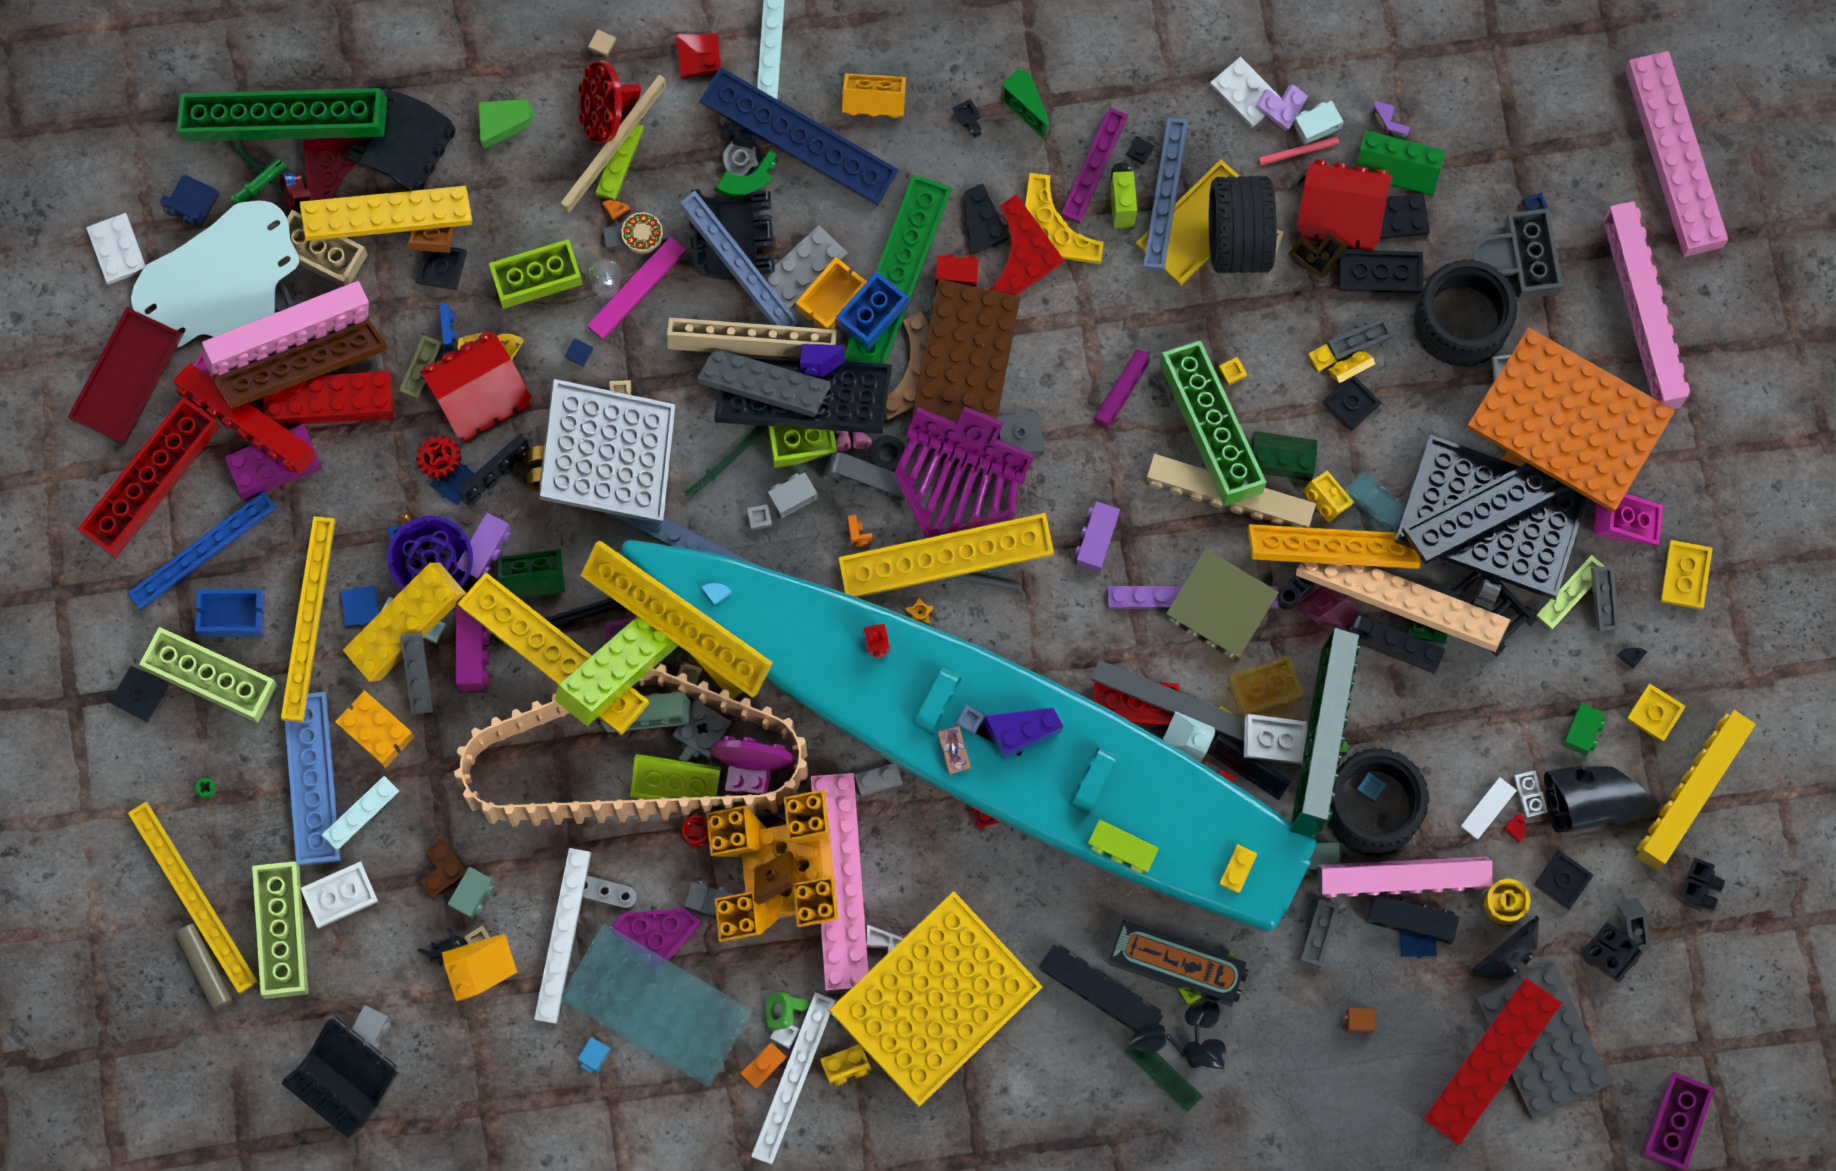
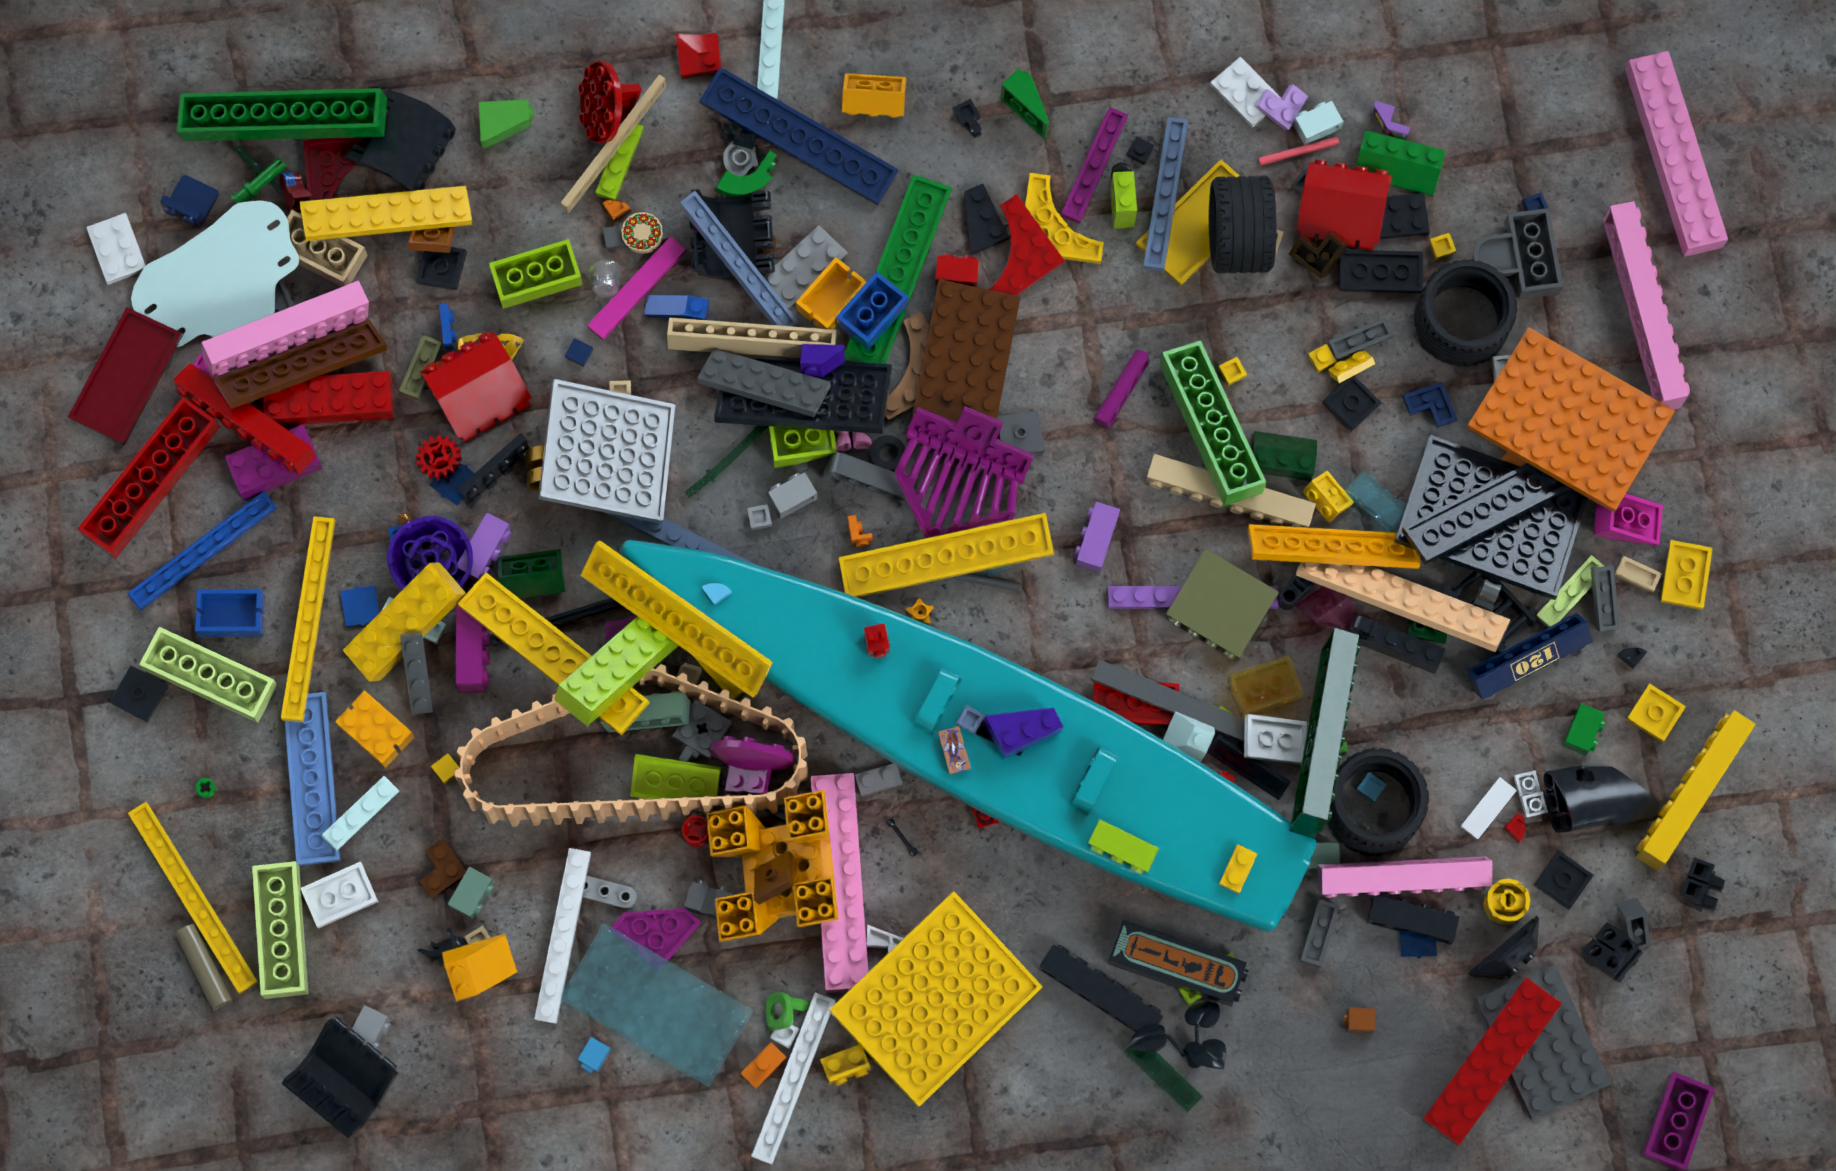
tan tile [588,29,616,57] -> none
none -> yellow tile [431,753,459,784]
none -> blue slope [644,295,710,320]
none -> black hinge [887,819,918,856]
none -> dark blue plate [1402,382,1457,428]
none -> yellow plate [1429,233,1456,260]
none -> dark blue brick [1466,613,1593,700]
none -> tan tile [1614,556,1662,593]

